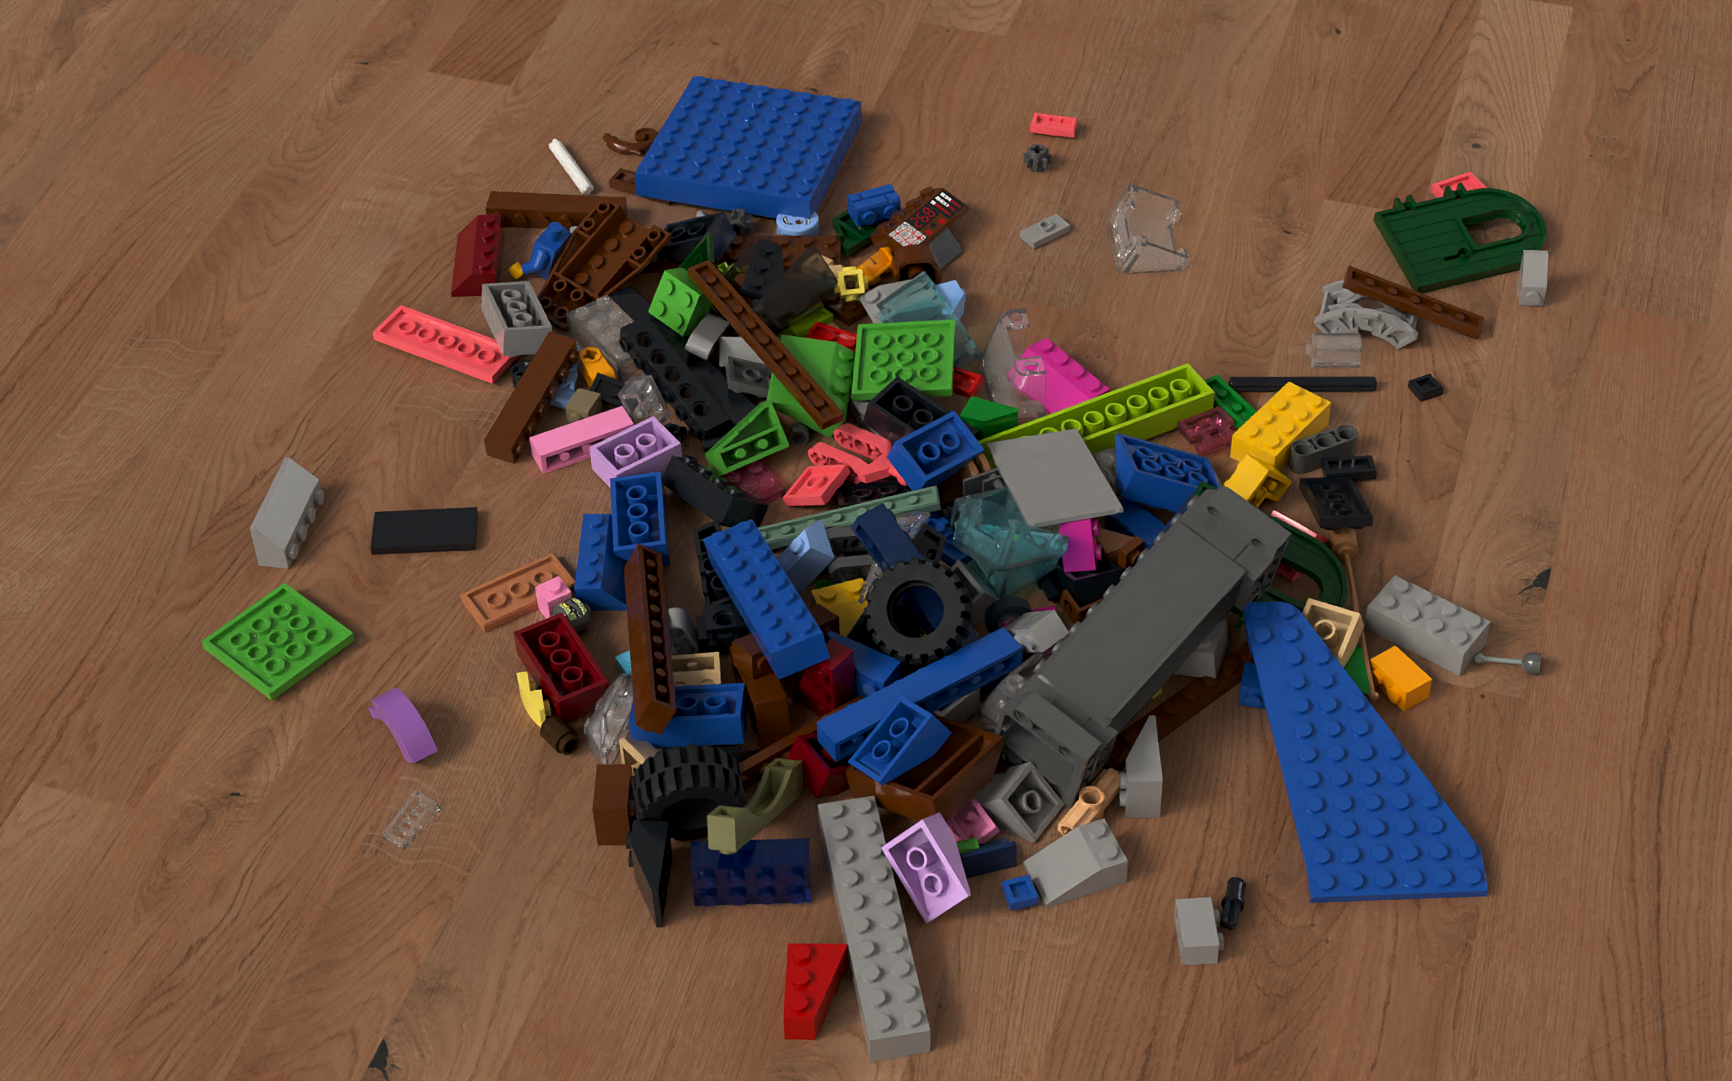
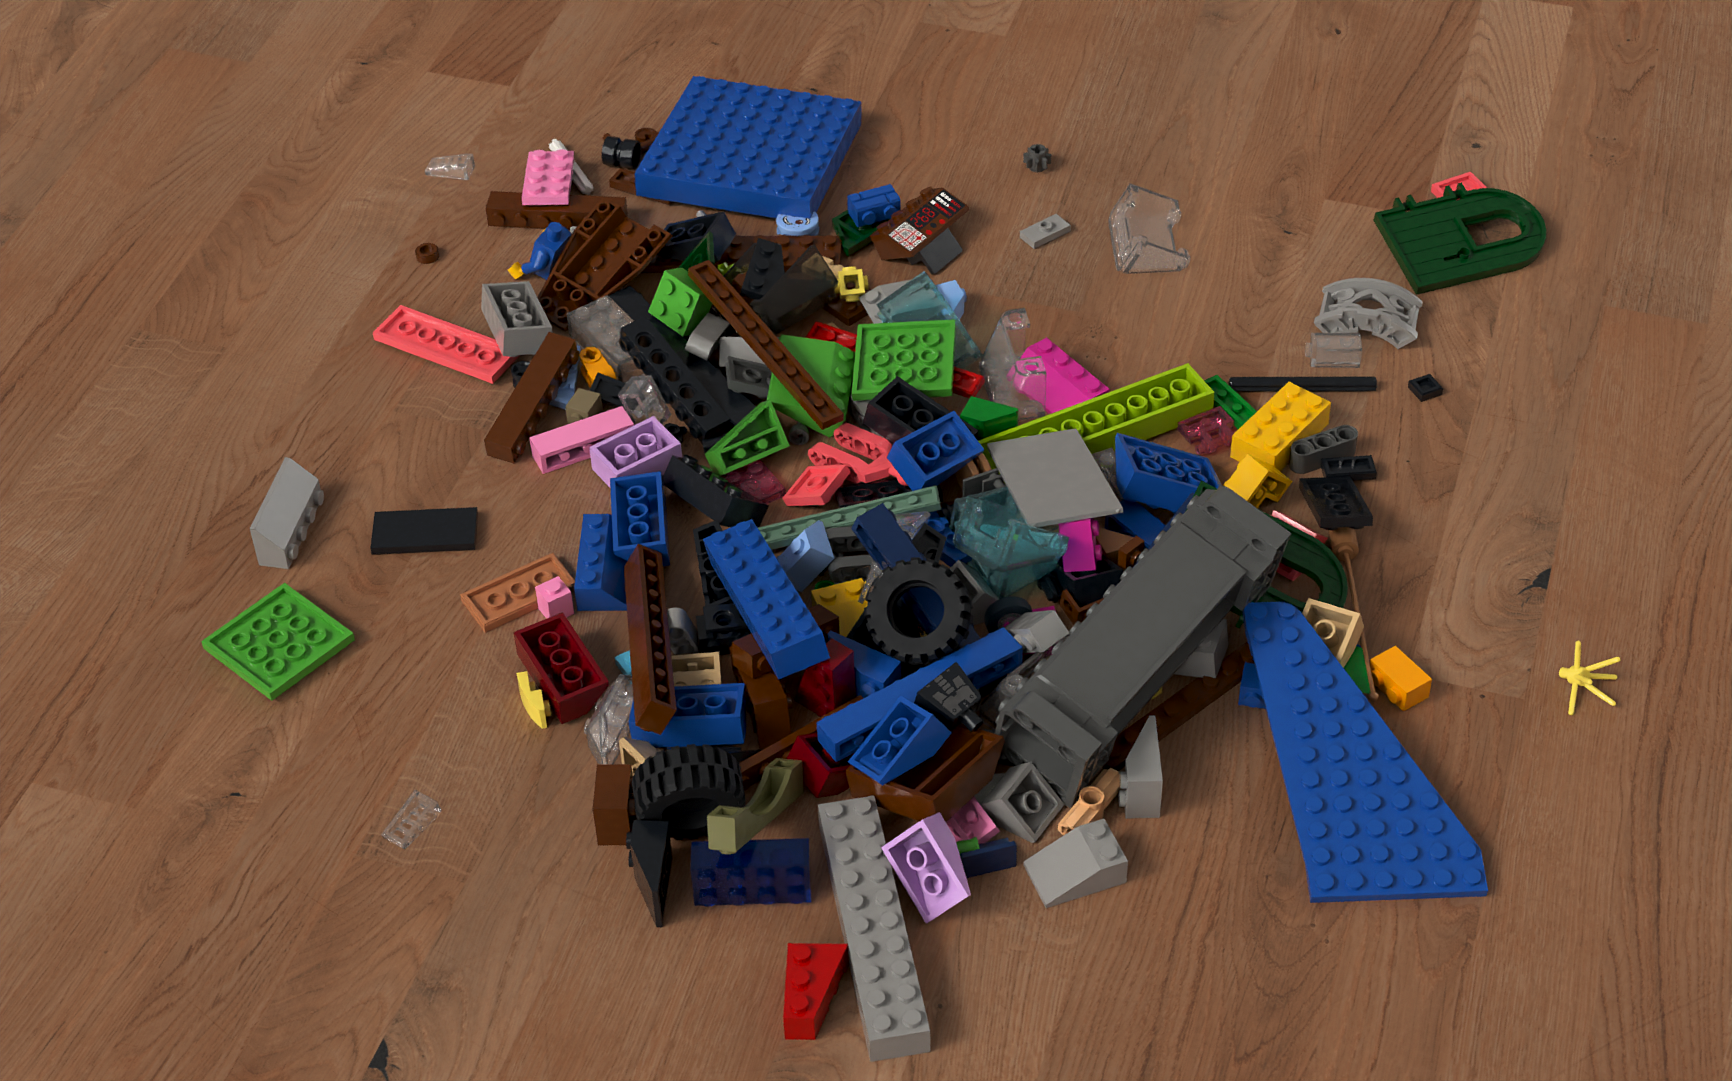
medium lavender arch [368,688,438,763] -> none
dark red slope [451,214,504,297] -> none
dark brown brick [540,716,580,755] -> none
dark grey head [550,598,592,633] -> none
dark grey gear [726,209,753,236] -> none
lime plate [781,303,833,338] -> none
light orange hinge [856,247,893,286] -> none
reddish brown brick [891,244,942,285] -> none
blue plate [1001,875,1038,911] -> none
coral plate [1030,113,1078,138] -> none
light grey brick [1174,897,1224,965] -> none
black axle [1220,877,1246,931] -> none
reddish brown plate [1342,266,1484,339] -> none
light grey brick [1364,575,1491,676] -> none
hinge [1474,652,1542,675] -> none
light grey slope [1517,250,1548,306] -> none
none -> reddish brown tile [415,243,439,264]
none -> clear slope [425,154,475,180]
none -> bright pink plate [522,149,574,205]
none -> black wheel [602,136,641,169]
none -> torso [914,662,984,733]
none -> light yellow plant [1559,641,1621,715]

